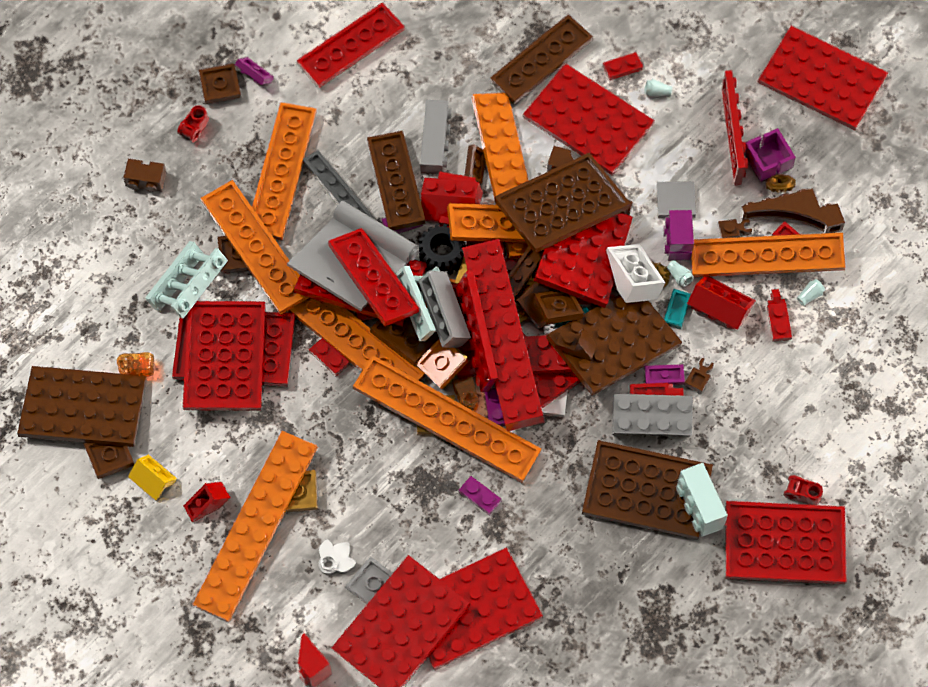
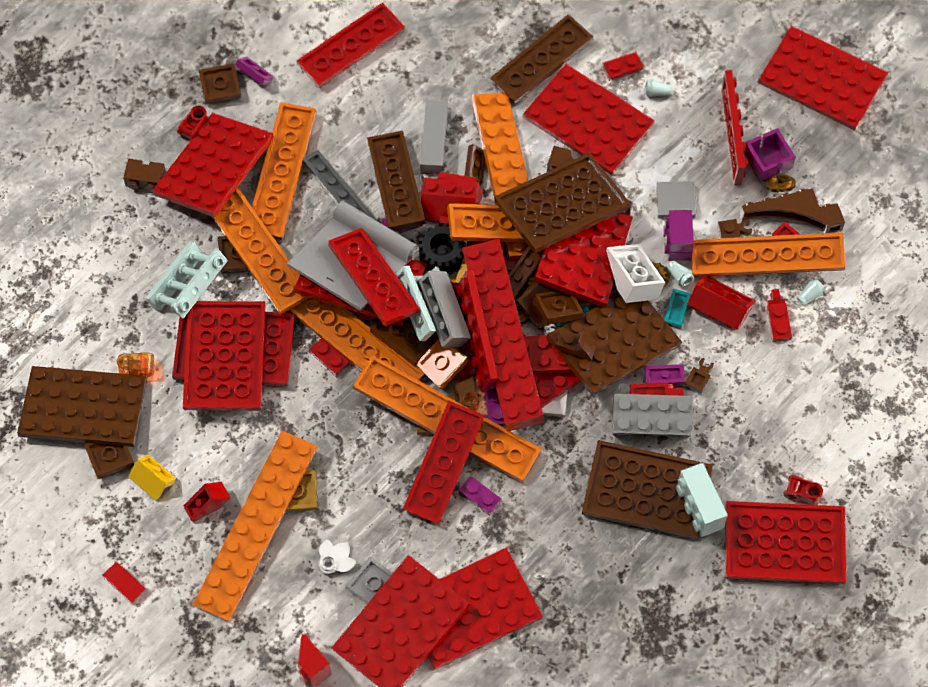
none -> red slope [101,561,146,604]
none -> red plate [152,112,274,217]
none -> red plate [403,401,485,525]

